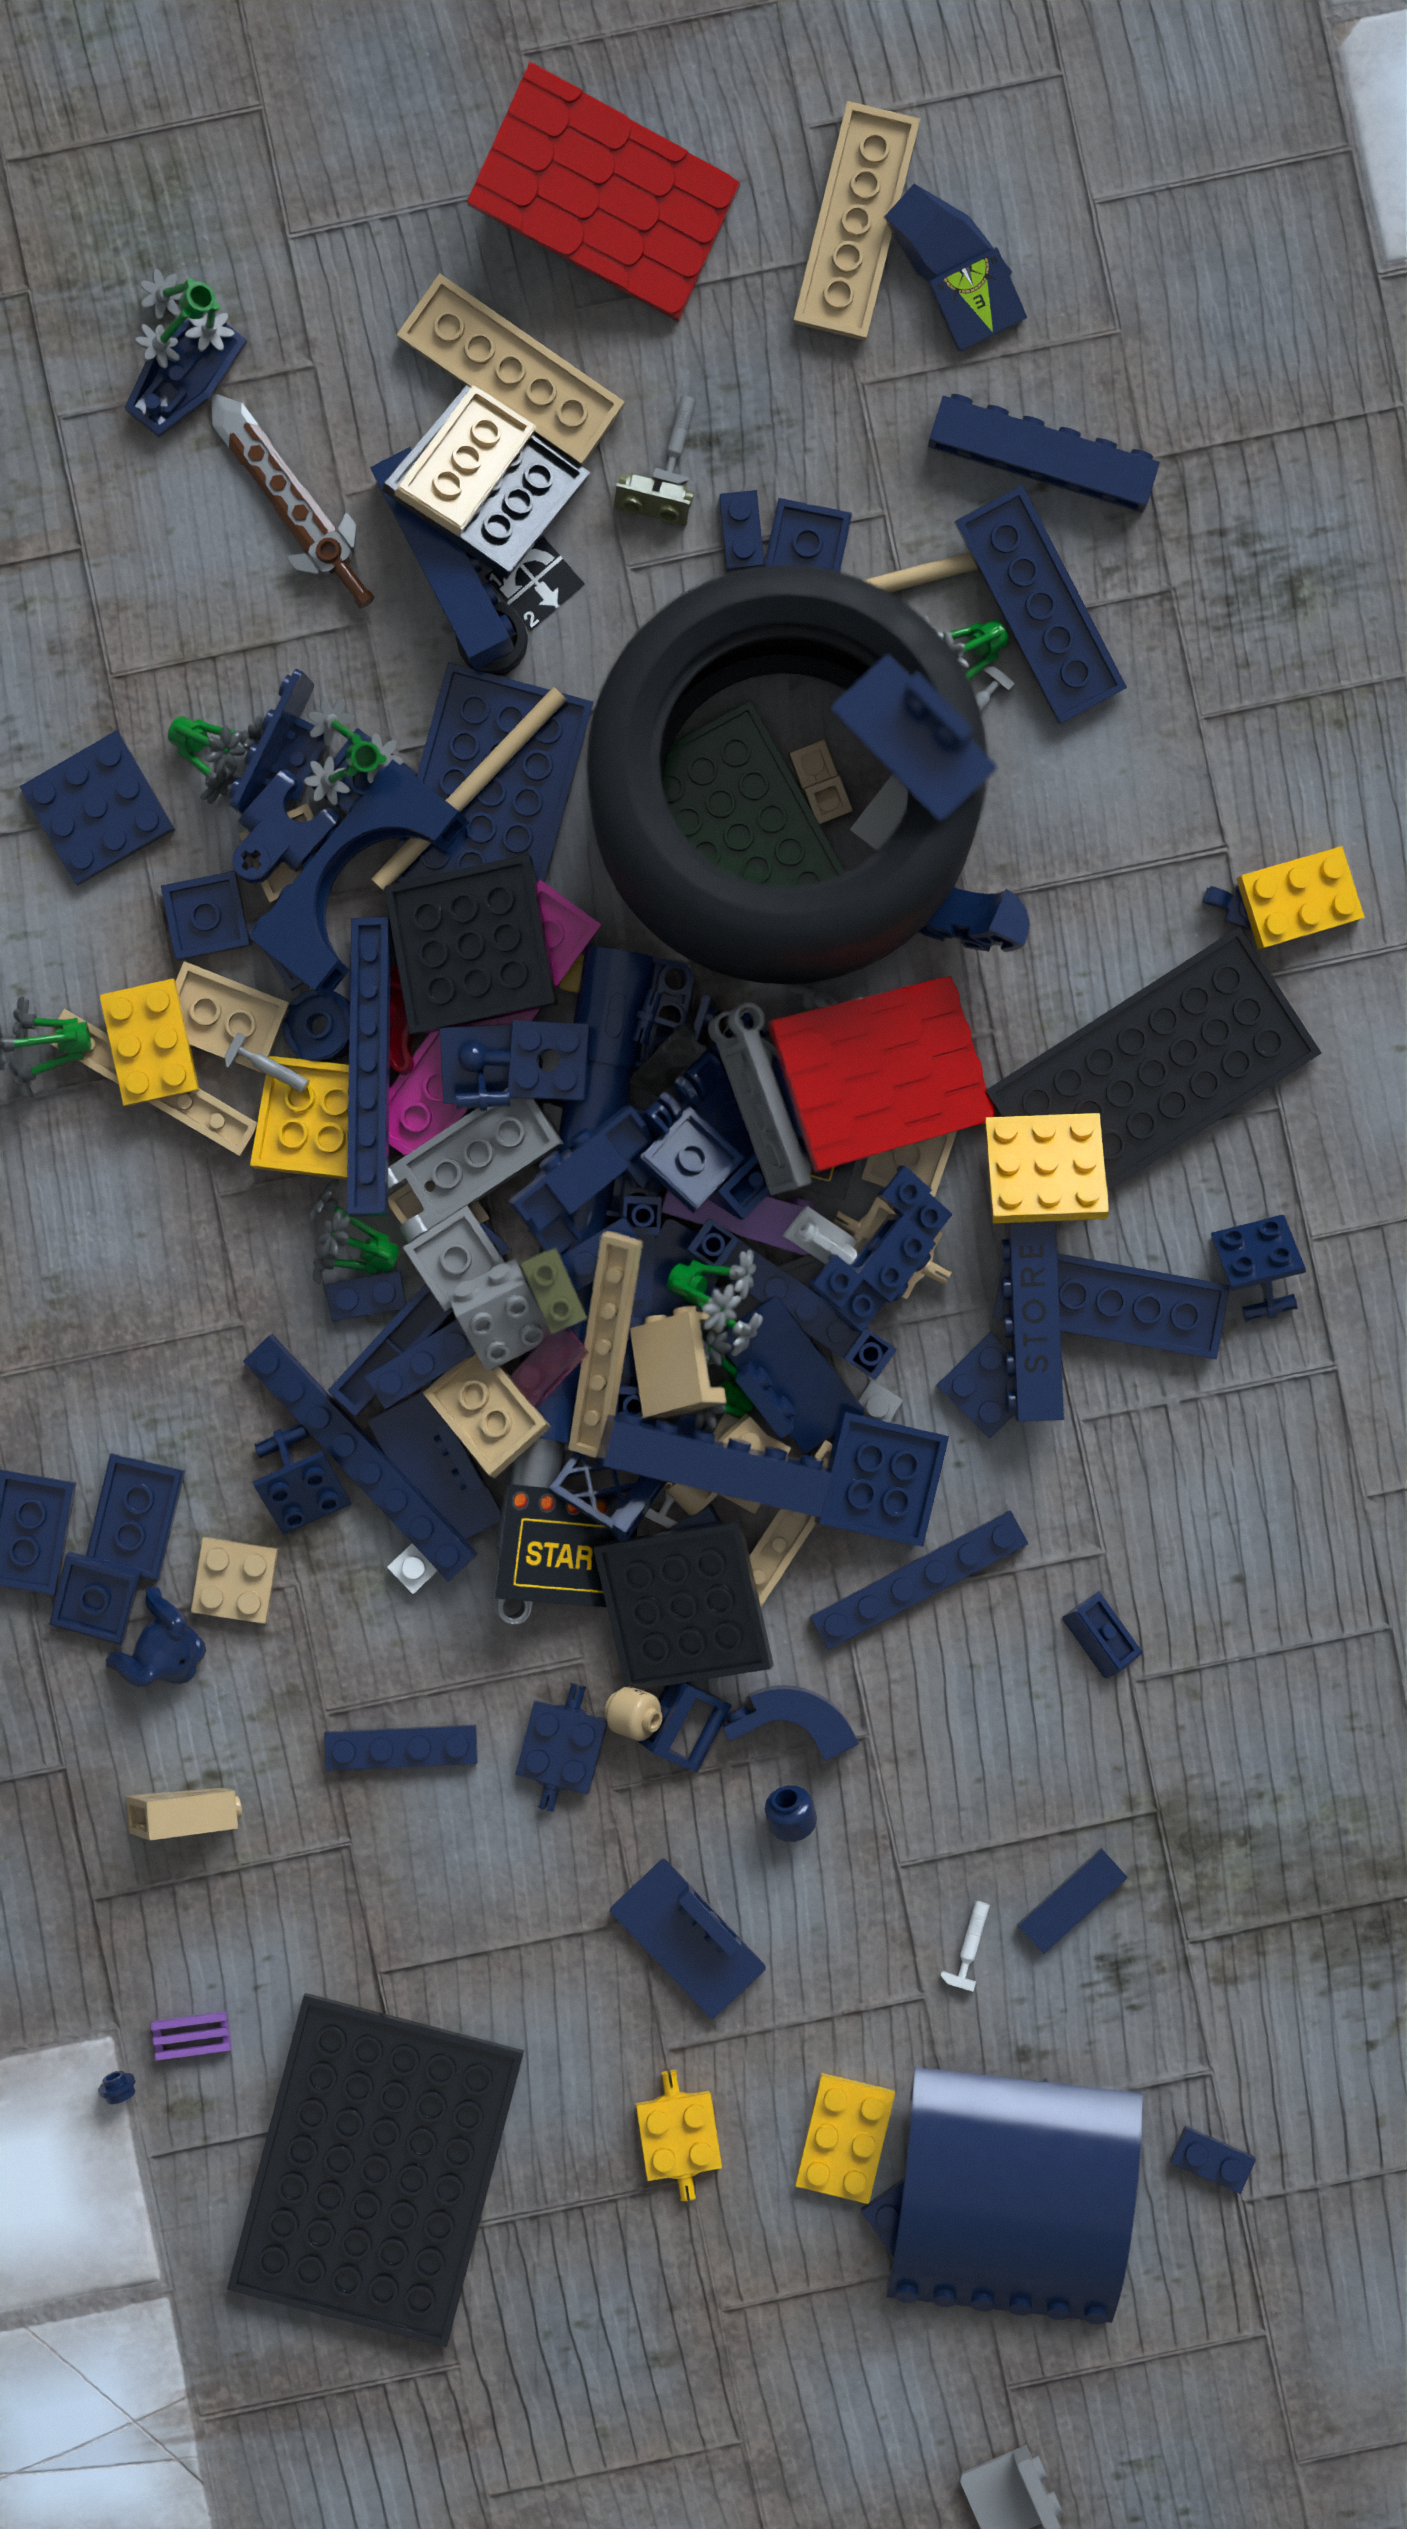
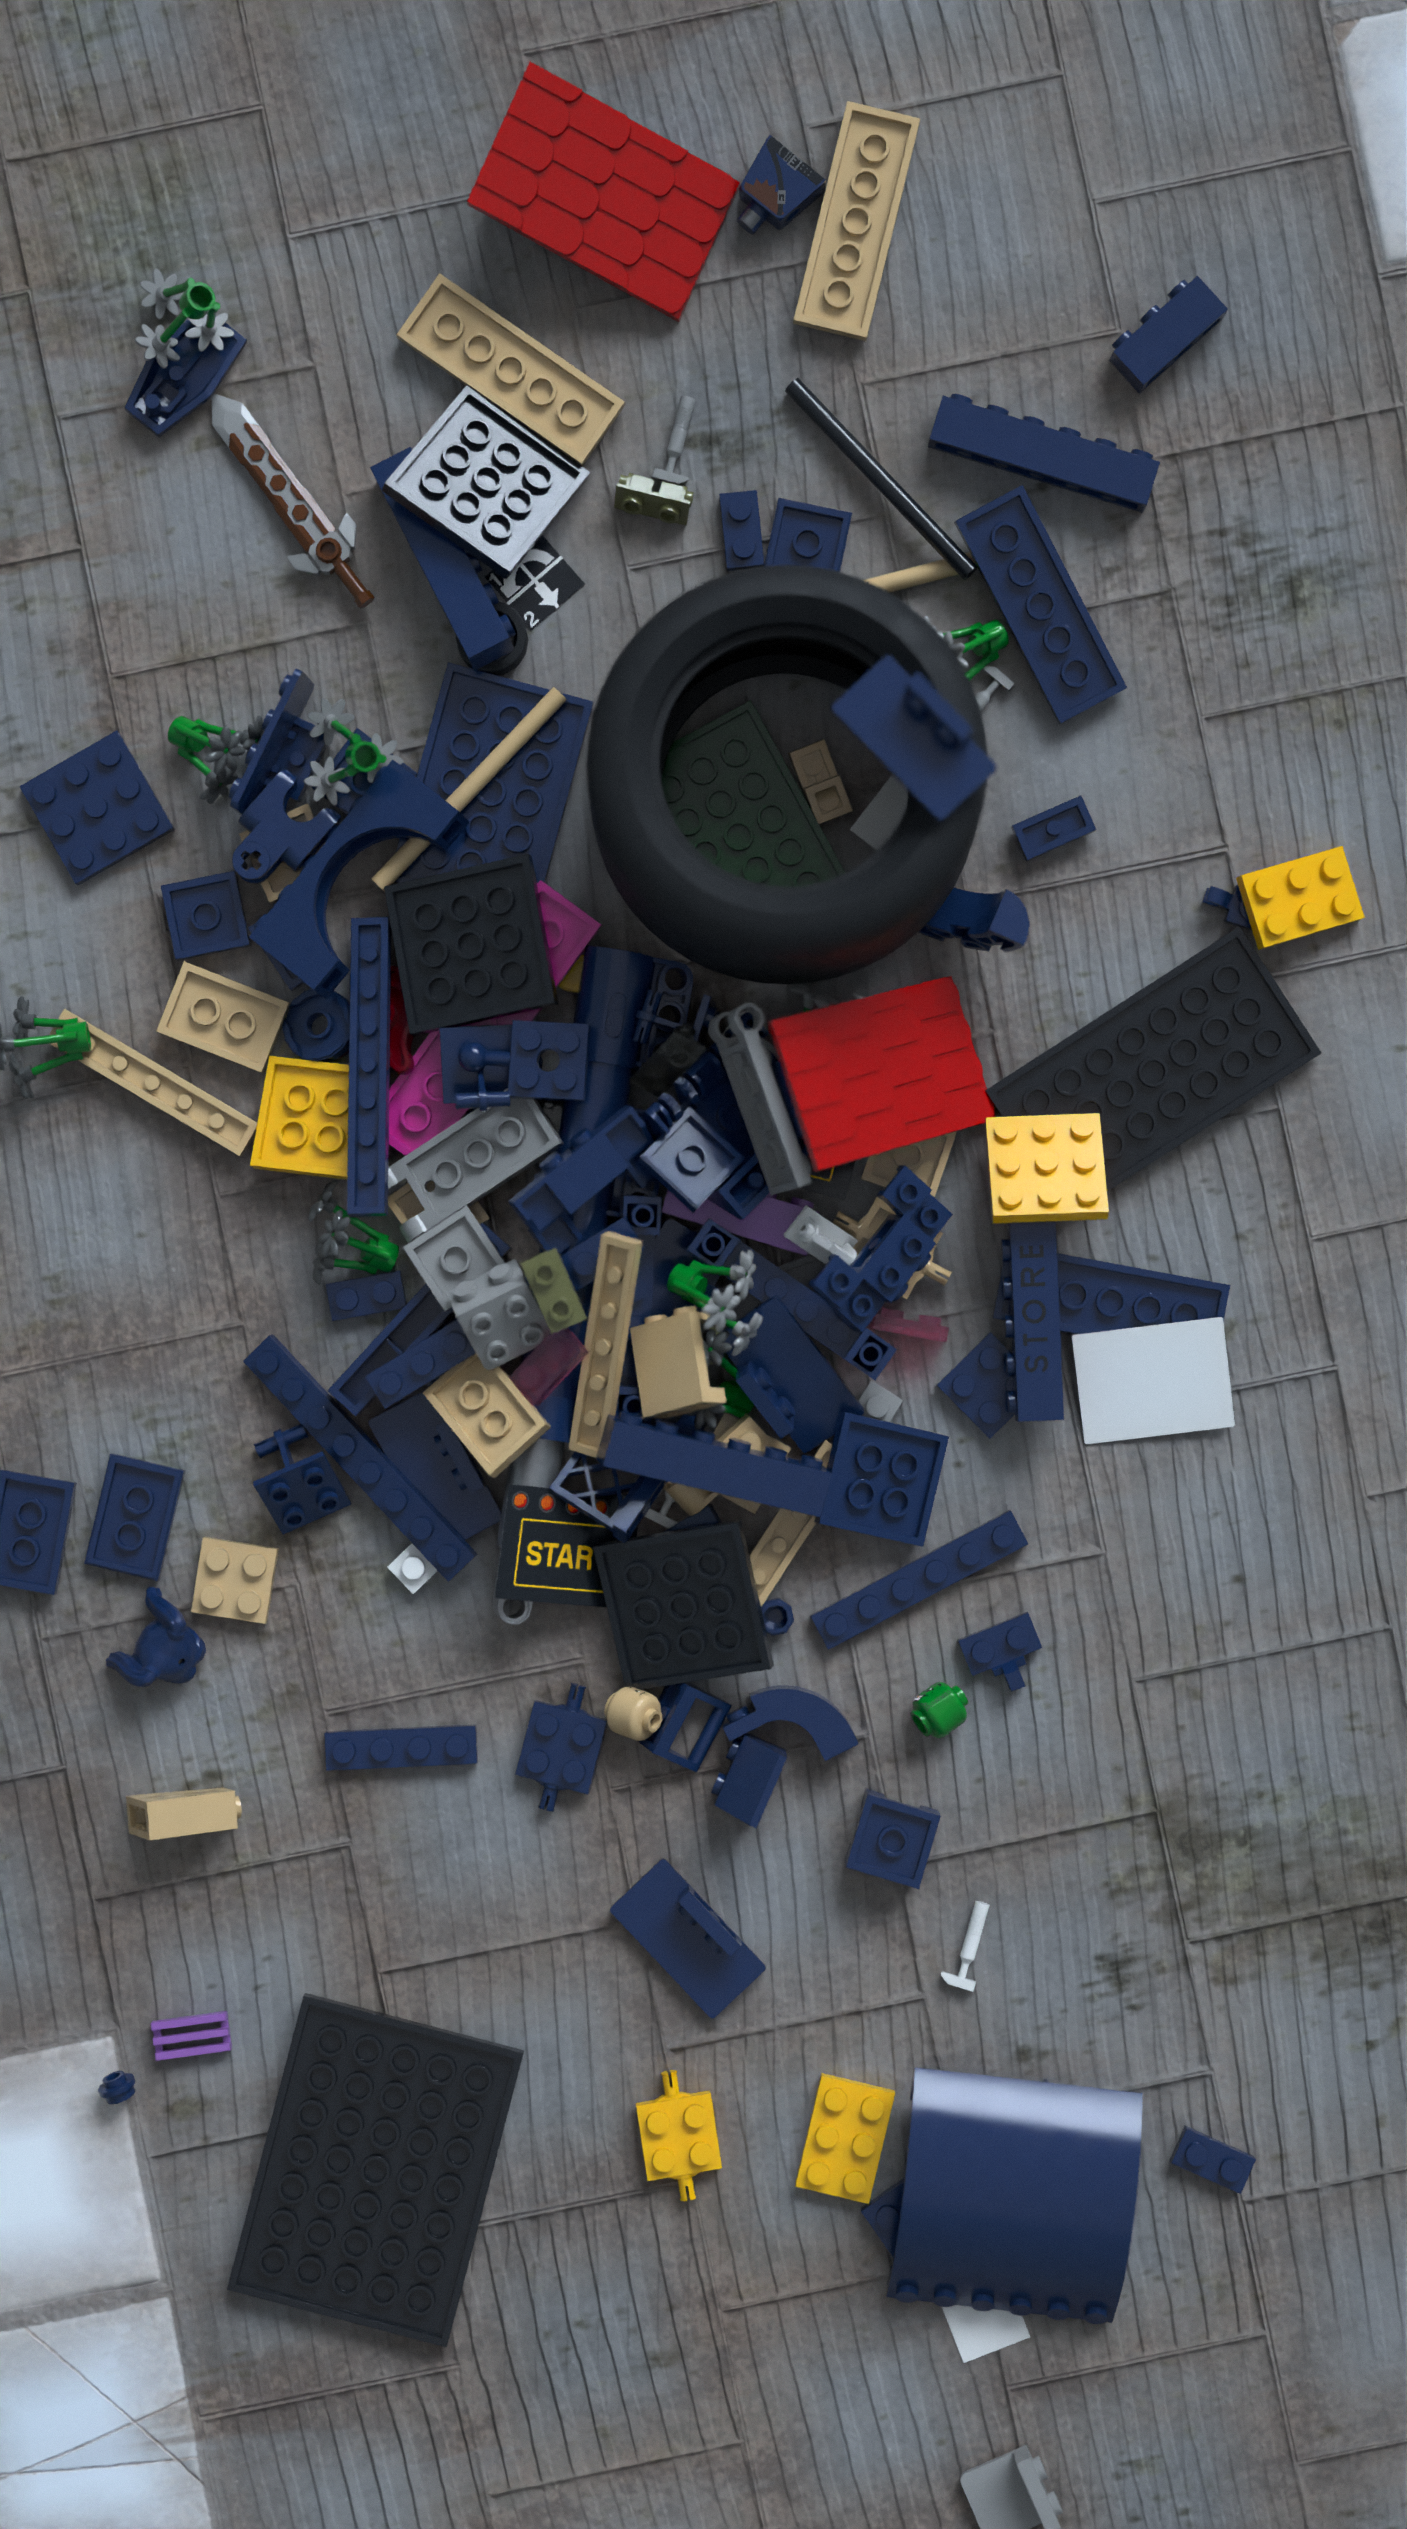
dark blue tile [49,1551,142,1645] -> none
yellow plate [99,978,200,1106] -> none
light grey piece [225,1032,310,1093] -> none
tile [394,385,537,536] -> none
dark blue head [764,1785,817,1842] -> none
dark blue piece [884,183,1012,281] -> none
dark blue tile [927,247,1028,351] -> none
dark blue tile [1018,1848,1128,1954] -> none
dark blue slope [1062,1591,1143,1678] -> none
dark blue plate [1211,1214,1306,1322] -> none
none -> dark blue slope [711,1733,787,1829]
none -> dark blue torso [737,135,826,235]
none -> dark blue tile [761,1598,794,1636]
none -> black piece [785,378,978,580]
none -> dark blue panel [845,1789,941,1889]
none -> clear pink plate [870,1308,949,1342]
none -> green head [910,1682,968,1739]
none -> white sticker [942,2305,1030,2363]
none -> dark blue hinge [958,1612,1042,1692]
none -> dark blue plate [1011,795,1097,862]
none -> white sticker [1072,1317,1235,1444]
none -> dark blue brick [1110,275,1228,394]

